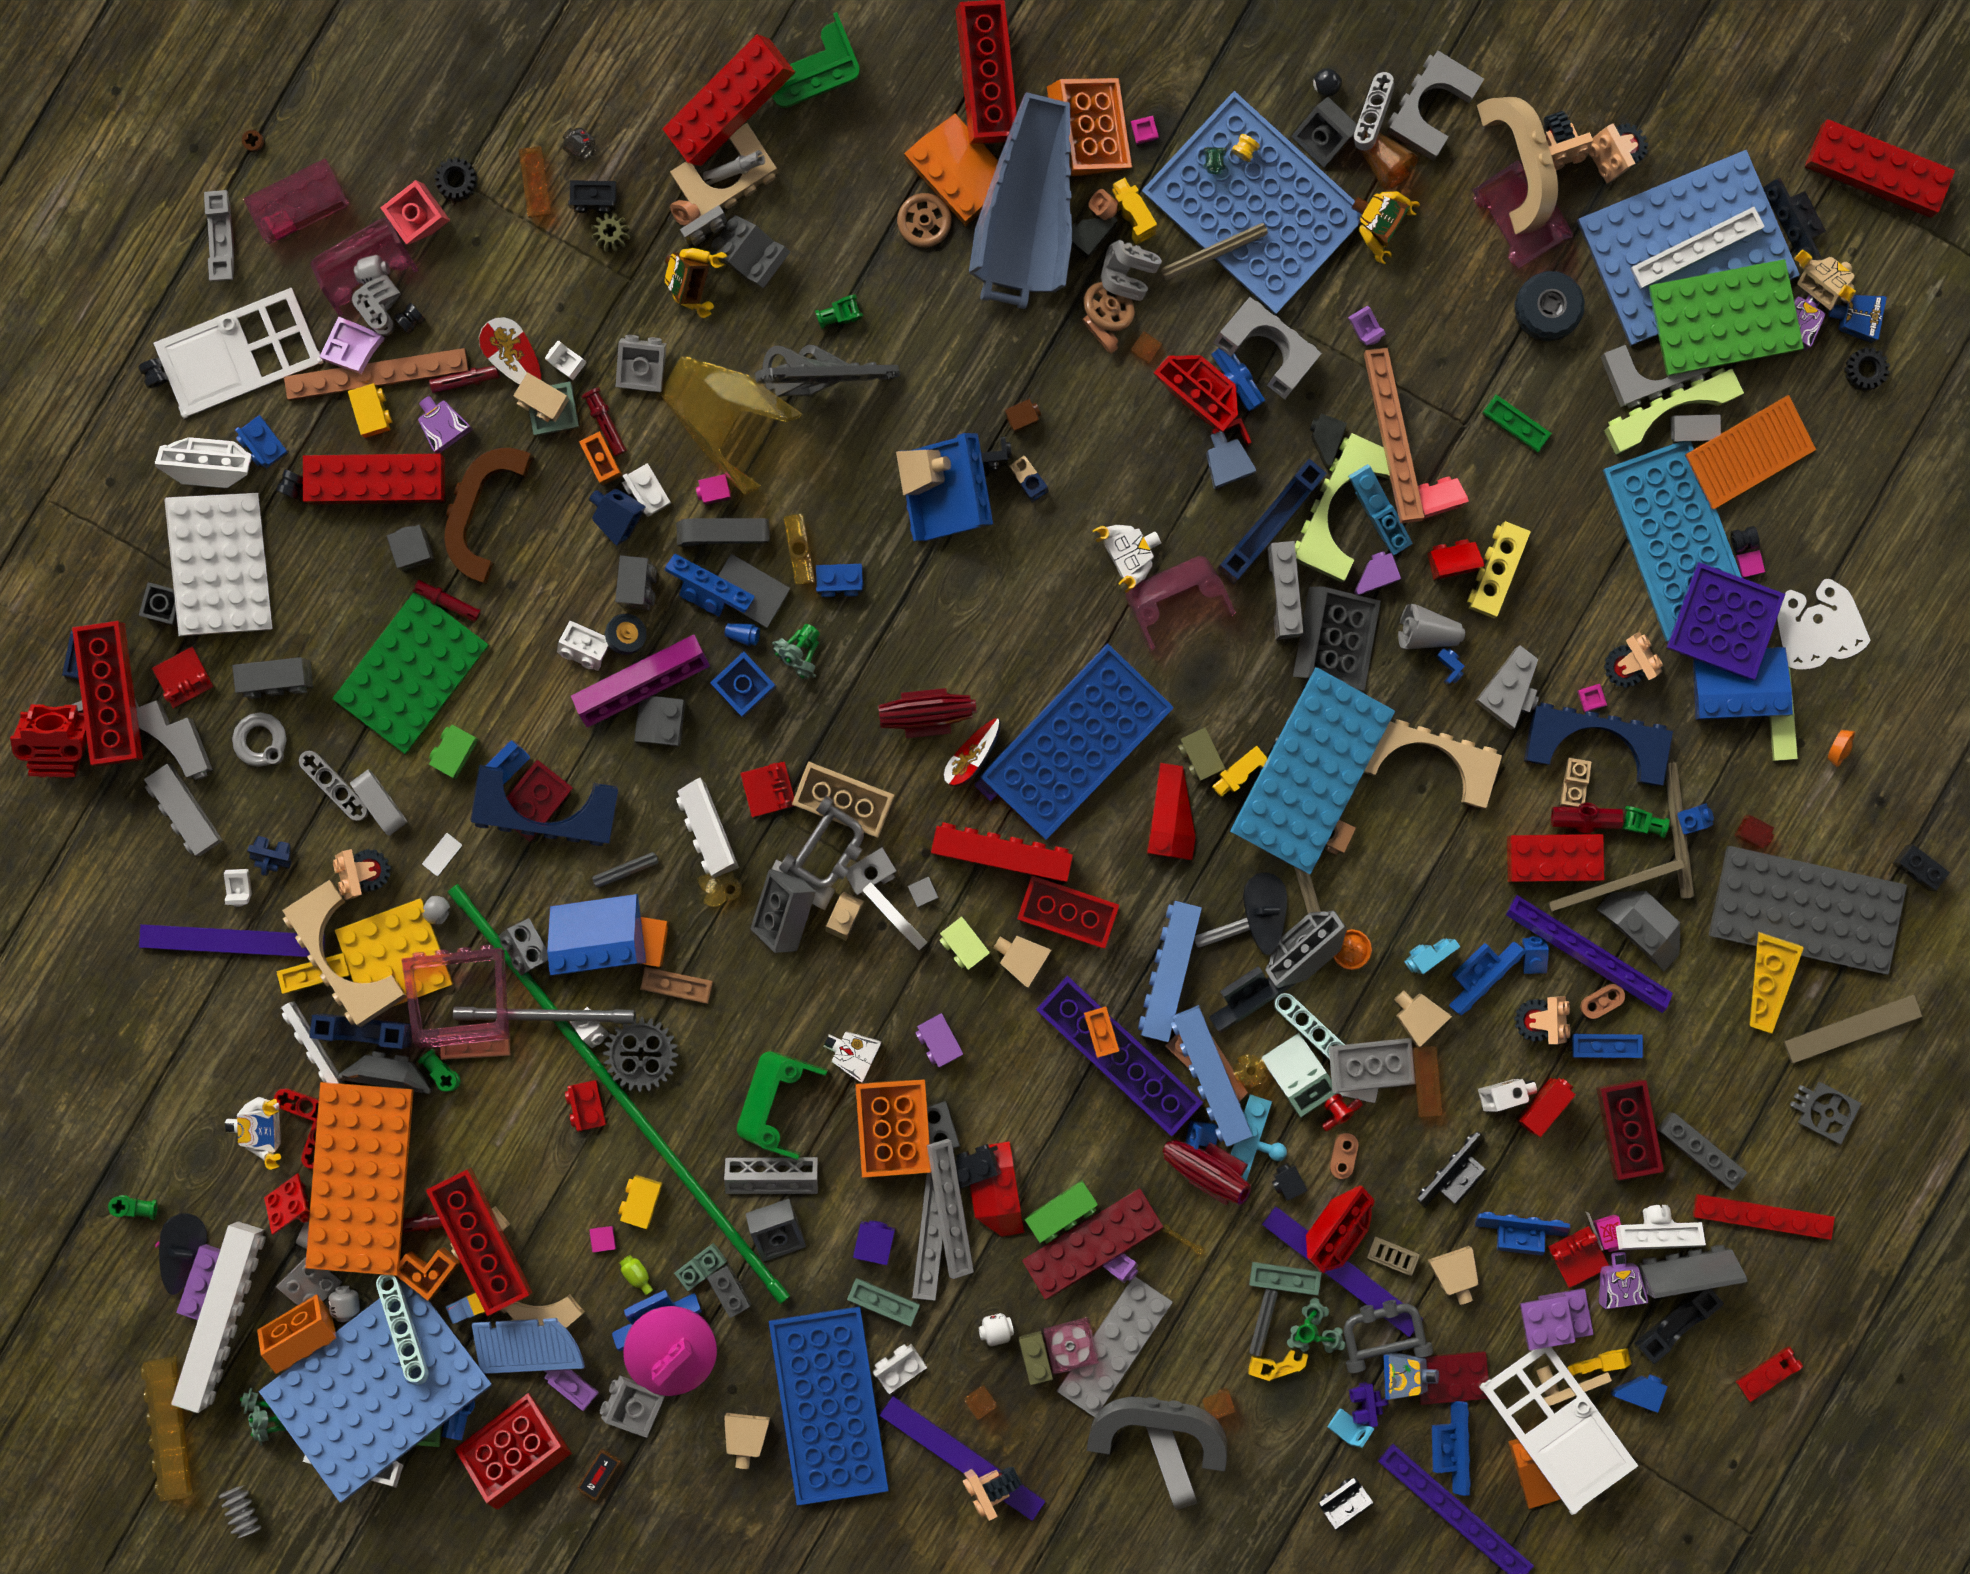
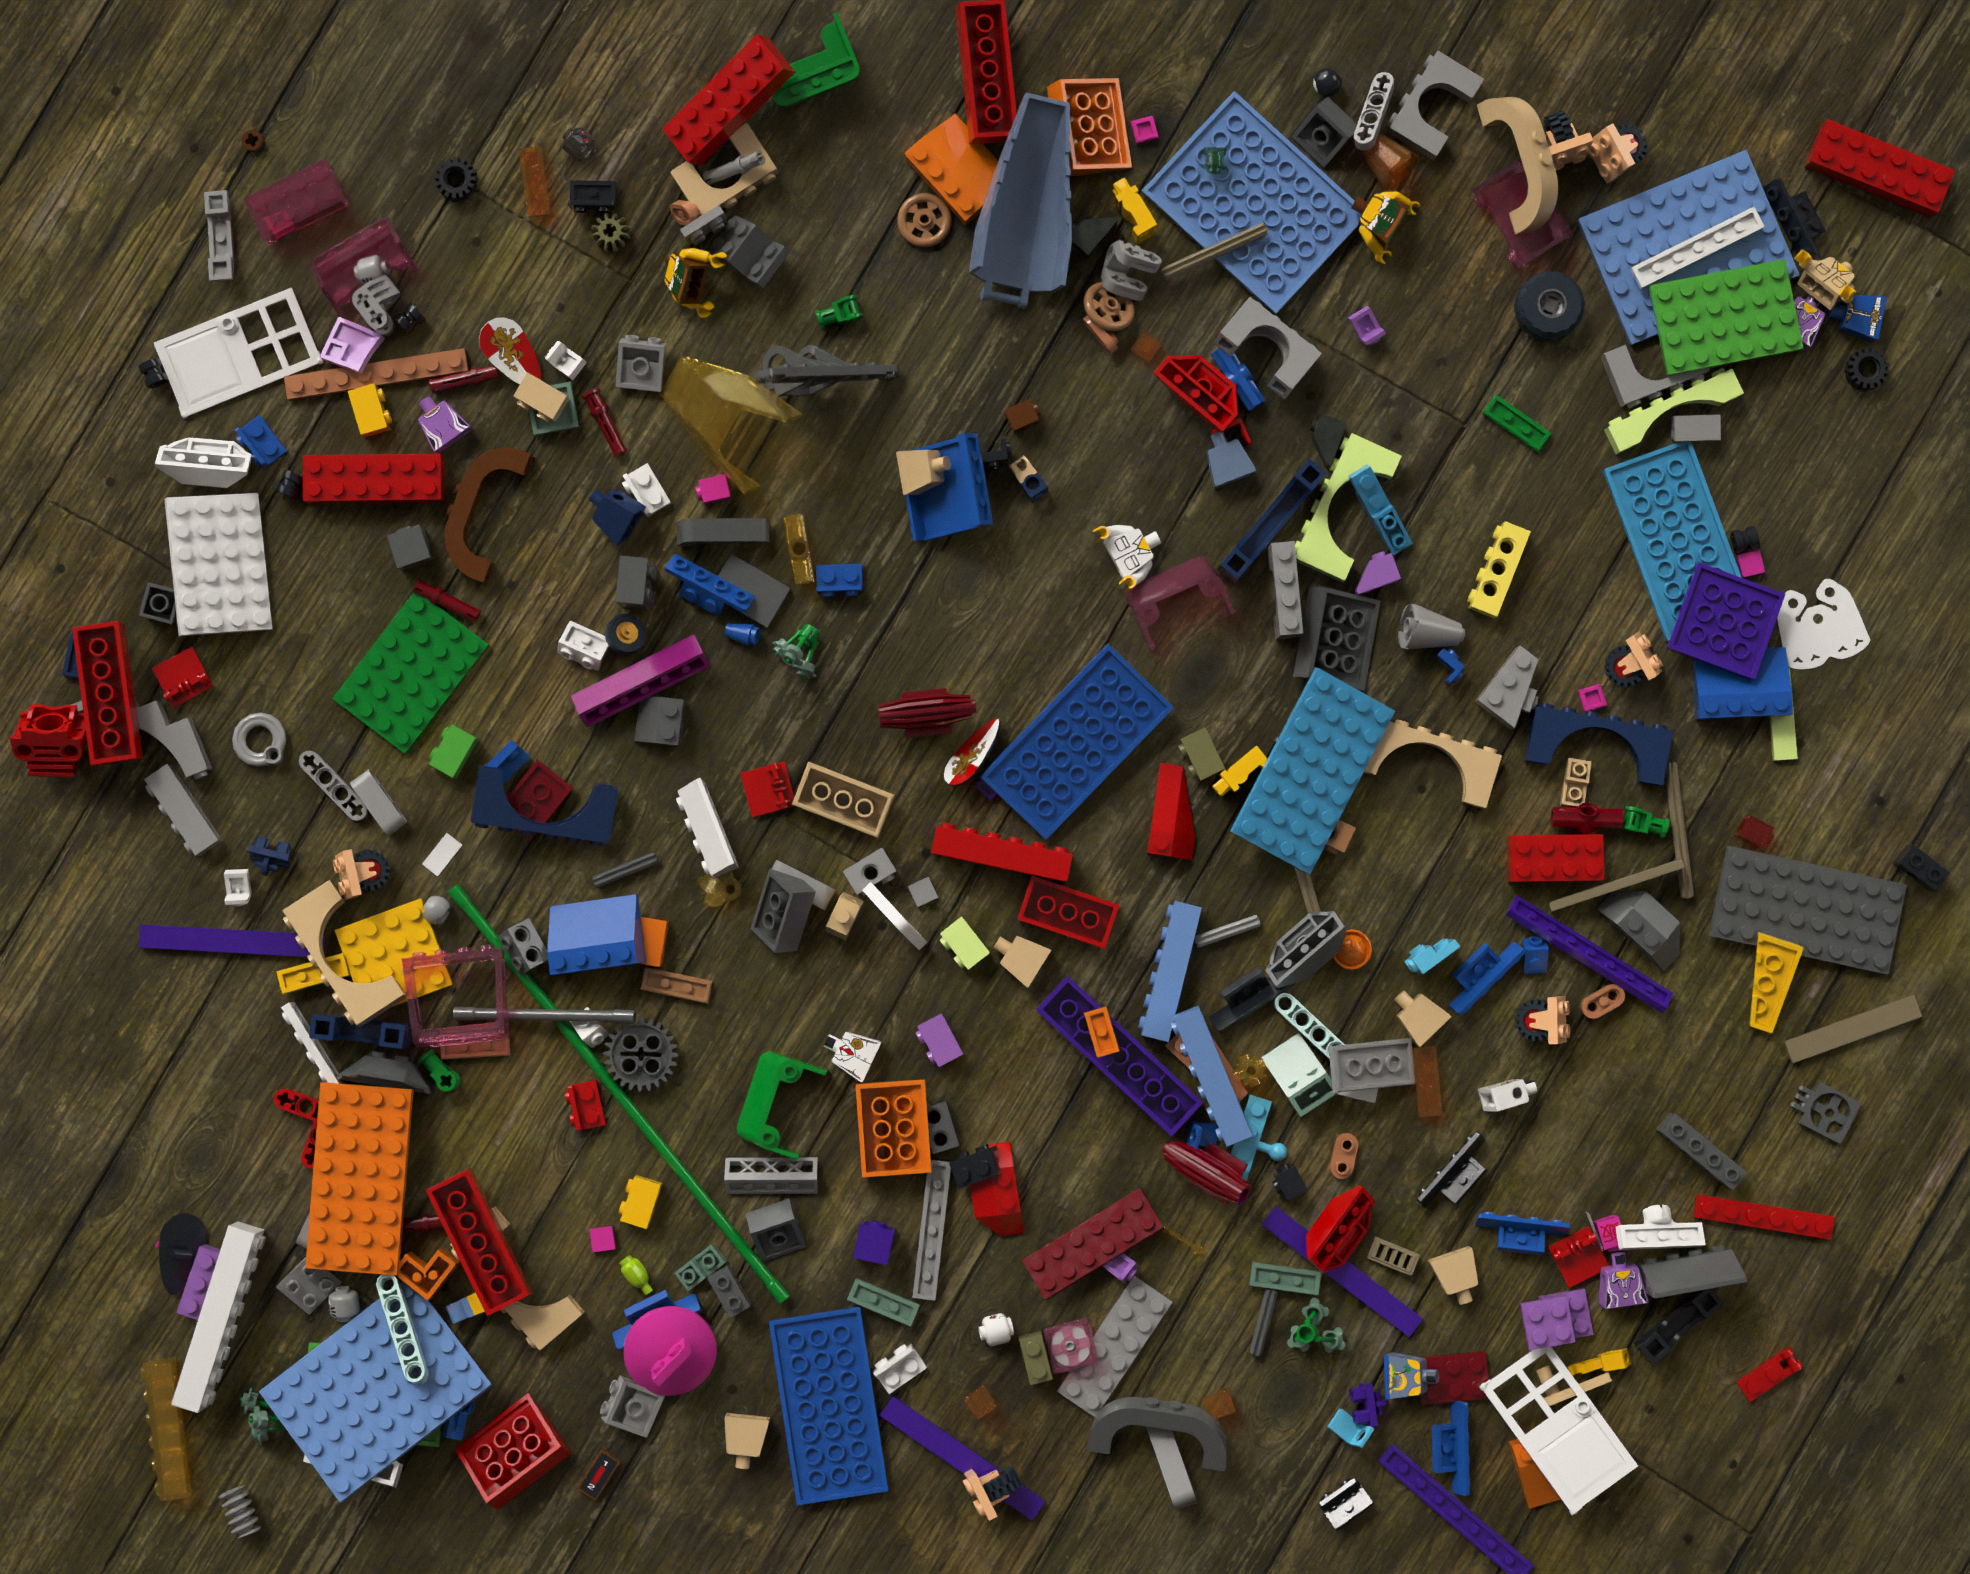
green connector [108,1195,158,1220] -> none
torso [225,1097,281,1170] -> none
dark grey brick [232,657,313,699] -> none
orange brick [257,1294,336,1374] -> none
red hinge [264,1173,310,1235] -> none
coral slope [381,180,450,245] -> none
medium blue piece [472,1318,585,1373] -> none
medium lavender hinge [544,1369,598,1411] -> none
orange brick [579,431,623,486] -> none
blue brick [710,652,777,718] -> none
flat silver bar [778,795,864,889] -> none
light grey plate [927,1139,974,1279] -> none
bright green brick [1025,1180,1098,1243] -> none
nougat plate [1089,189,1118,220] -> none
yellow wheel [1231,134,1260,162] -> none
black shield [1243,872,1287,955] -> none
yellow piece [1248,1350,1308,1381] -> none
red piece [1322,1093,1363,1132] -> none
dark grey bar [1344,1300,1433,1373] -> none
nougat plate [1364,348,1424,524] -> none
coral slope [1418,476,1469,519] -> none
red slope [1428,539,1484,580] -> none
red brick [1516,1078,1576,1137] -> none
blue plate [1572,1034,1643,1058] -> none
dark red brick [1596,1079,1664,1180] -> none
blue slope [1610,1374,1668,1413] -> none
blue bracket [1677,803,1714,834] -> none
orange window [1685,395,1816,509] -> none
orange hat [1828,730,1855,768] -> none

